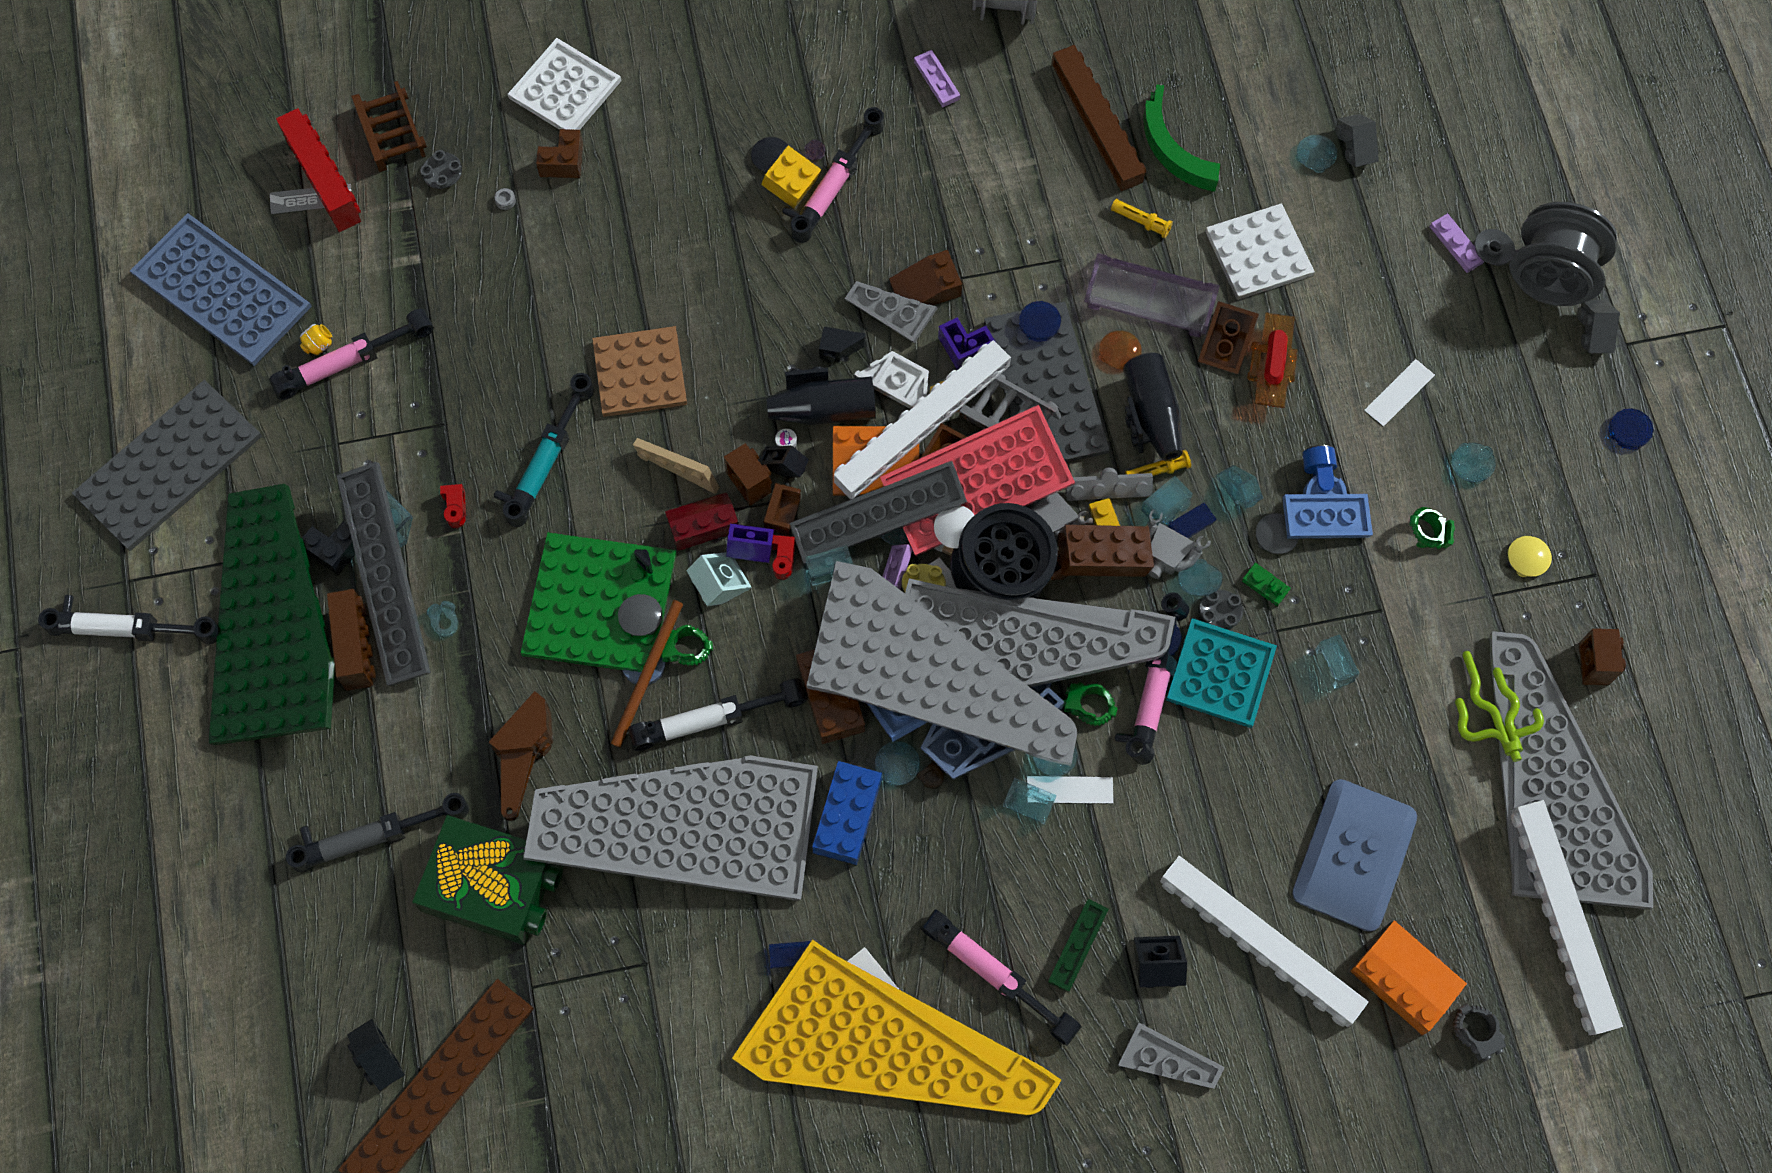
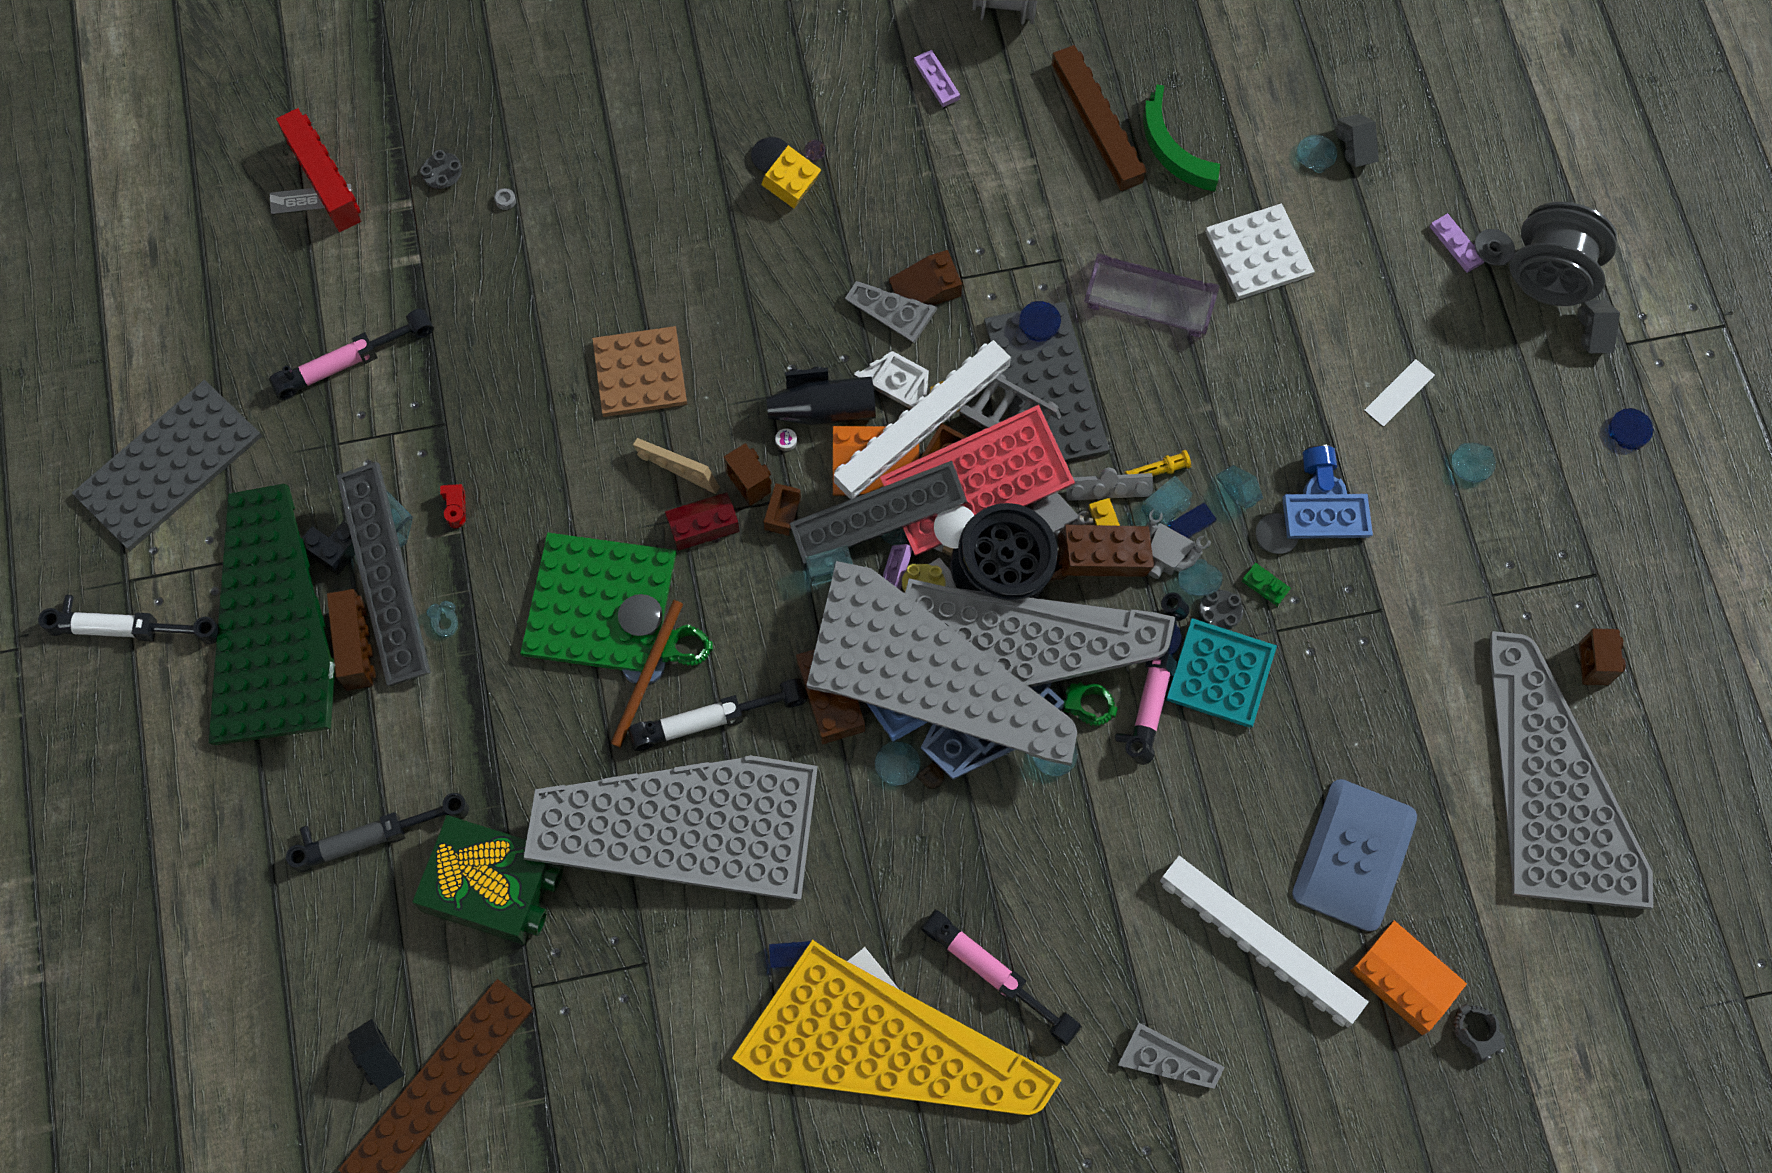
sand blue plate [130,213,312,366] -> none
yellow head [300,324,332,355] -> none
reddish brown fence [351,81,427,172] -> none
reddish brown slope [489,691,553,821] -> none
black piece [493,373,594,527] -> none
white plate [508,38,621,130] -> none
reddish brown brick [536,129,583,178] -> none
black slope [634,549,653,574] -> none
light aqua slope [686,552,751,606] -> none
dark purple brick [726,524,774,563] -> none
black slope [758,445,809,478] -> none
red leg [772,535,795,580] -> none
black piece [782,107,884,243] -> none
blue brick [813,761,882,865] -> none
black slope [819,326,865,362] -> none
dark purple brick [938,317,996,370] -> none
clear light blue panel [1003,777,1057,824] -> none
white sticker [1027,776,1113,803] -> none
dark green plate [1048,899,1109,993] -> none
clear orange dish [1100,331,1142,370] -> none
yellow pin [1111,198,1173,239] -> none
black piece [1123,353,1182,461] -> none
black slope [1134,935,1187,988] -> none
reddish brown slope [1198,301,1259,374] -> none
clear orange piece [1247,312,1298,408] -> none
clear light blue panel [1315,634,1360,689] -> none
green piece [1409,507,1455,549] -> none
lime plant [1455,651,1544,762] -> none
light yellow dish [1507,536,1552,577] -> none
white brick [1511,800,1623,1035] -> none

